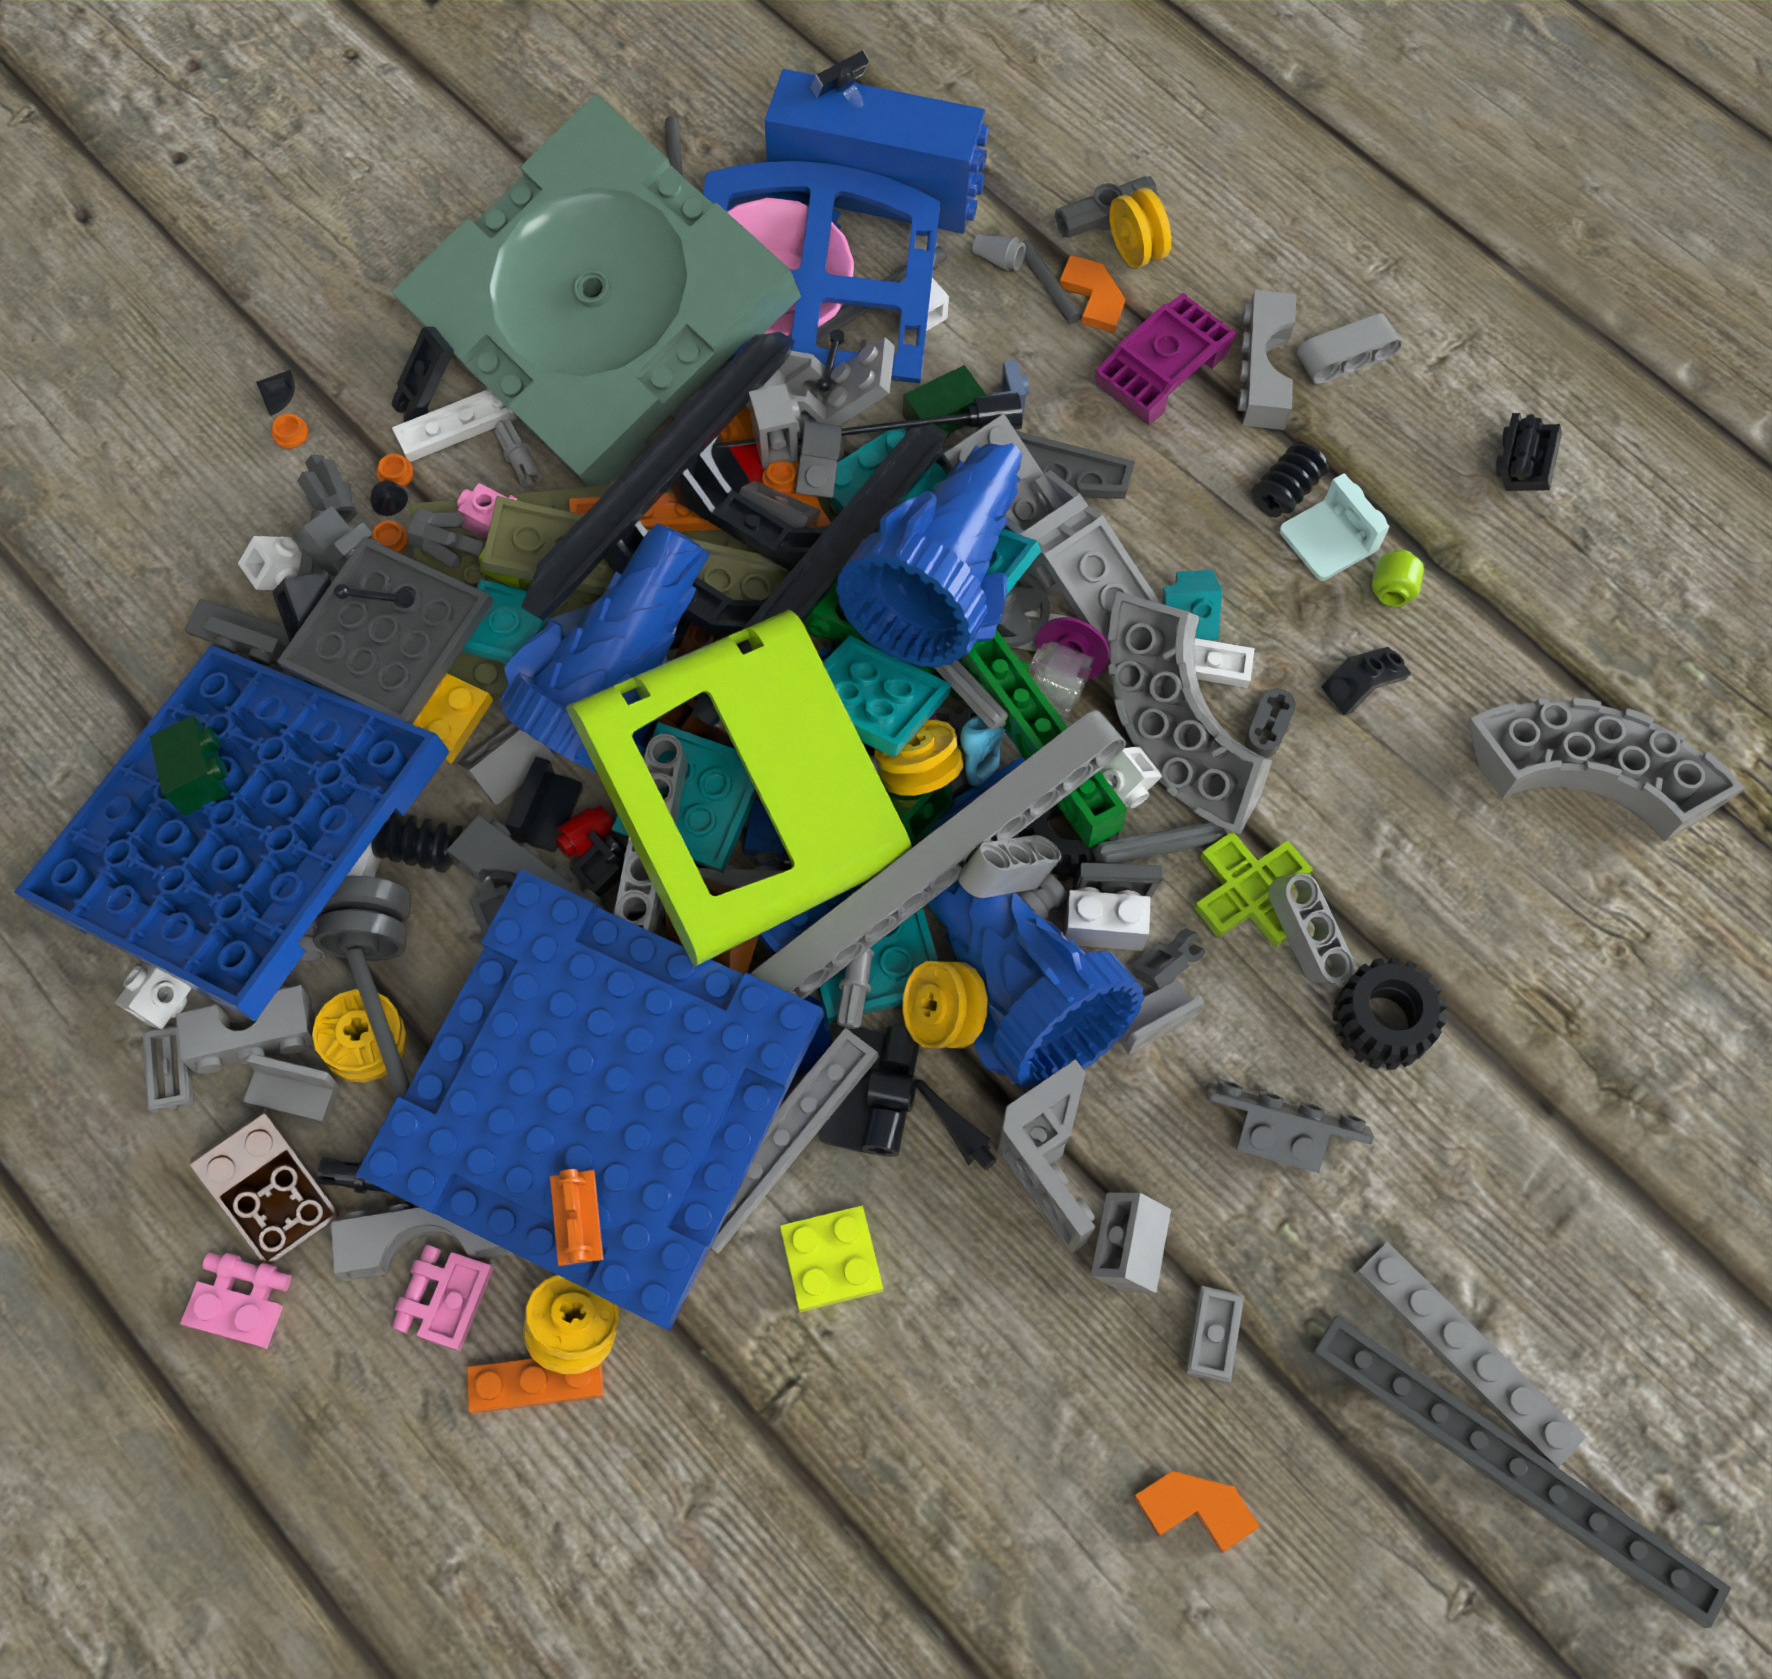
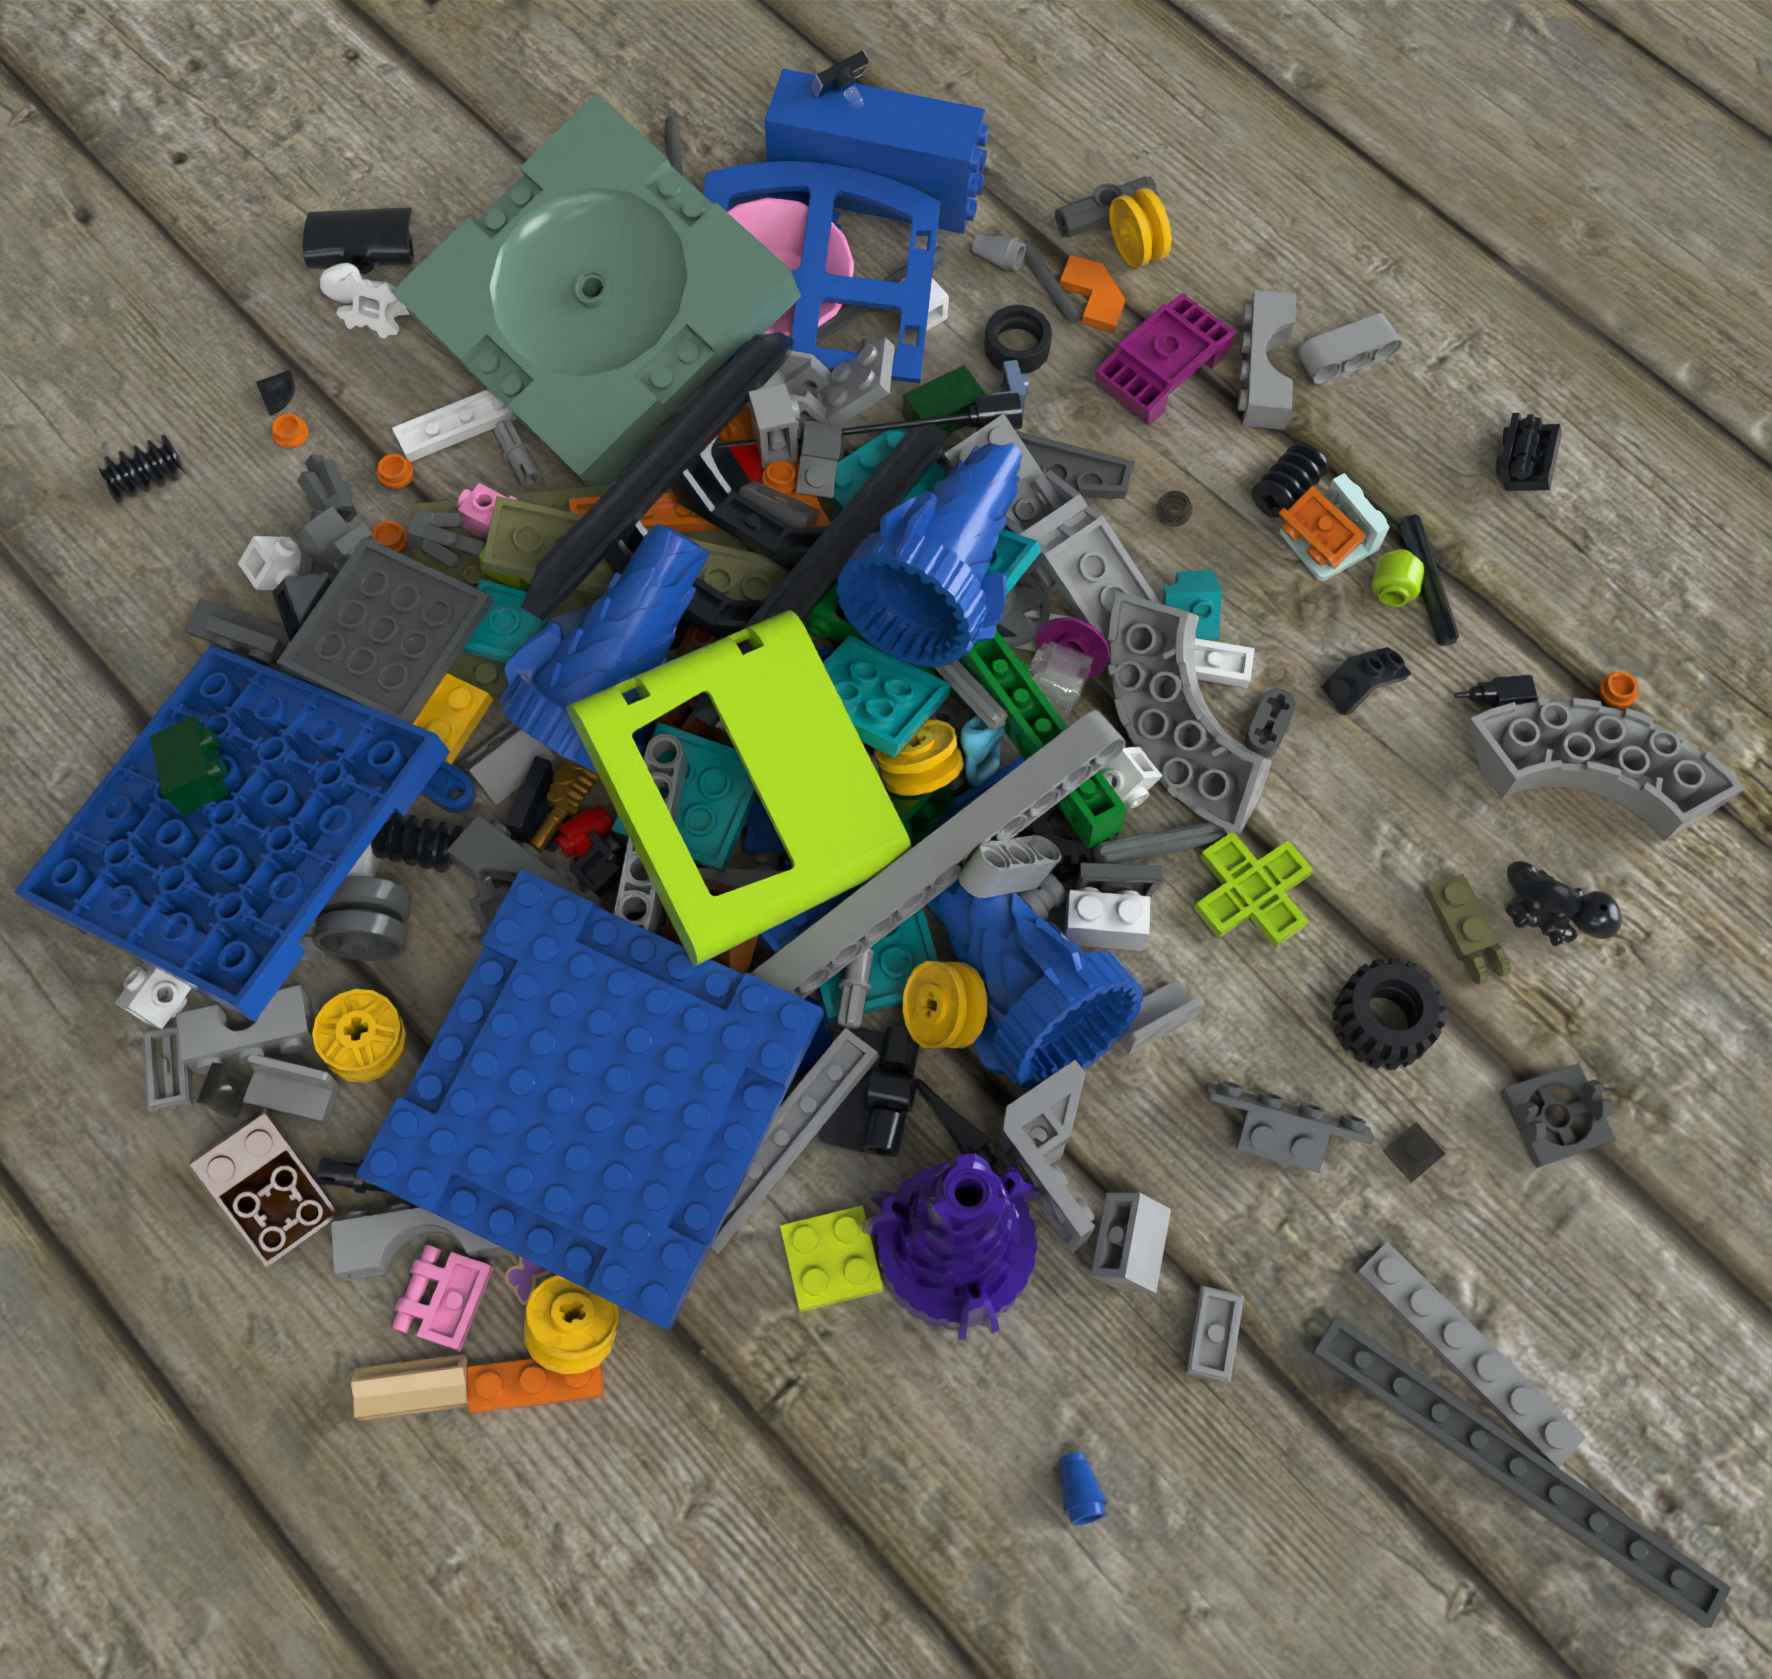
bright pink plate [180,1253,292,1349] -> none
black hinge [334,584,414,608] -> none
dark grey bar [346,948,410,1099] -> none
black plate [370,480,408,516] -> none
black hinge [391,327,454,422] -> none
orange hinge [550,1169,603,1266] -> none
black hinge [817,330,844,392] -> none
dark grey plate [1130,928,1206,990] -> none
orange tile [1133,1471,1260,1553] -> none
light grey beam [1268,873,1354,984] -> none
none -> black piece [99,434,187,504]
none -> clear smoke plate [196,1063,251,1118]
none -> black panel [303,207,414,274]
none -> white animal [320,263,410,339]
none -> tan piece [350,1354,468,1421]
none -> blue plate [420,761,476,813]
none -> medium lavender sticker [505,1256,551,1305]
none -> pearl gold piece [528,760,600,853]
none -> dark purple cone [862,1154,1040,1340]
none -> black tyre [984,305,1052,374]
none -> blue cone [1059,1452,1107,1525]
none -> clear smoke plate [1156,491,1193,526]
none -> orange bracket [1278,486,1367,570]
none -> clear smoke plate [1383,1122,1445,1183]
none -> black axle [1400,514,1459,646]
none -> olive hinge [1424,873,1512,985]
none -> black piece [1454,675,1539,708]
none -> dark grey piece [1501,1063,1616,1168]
none -> black animal [1506,861,1622,946]
none -> orange plate [1599,671,1638,709]

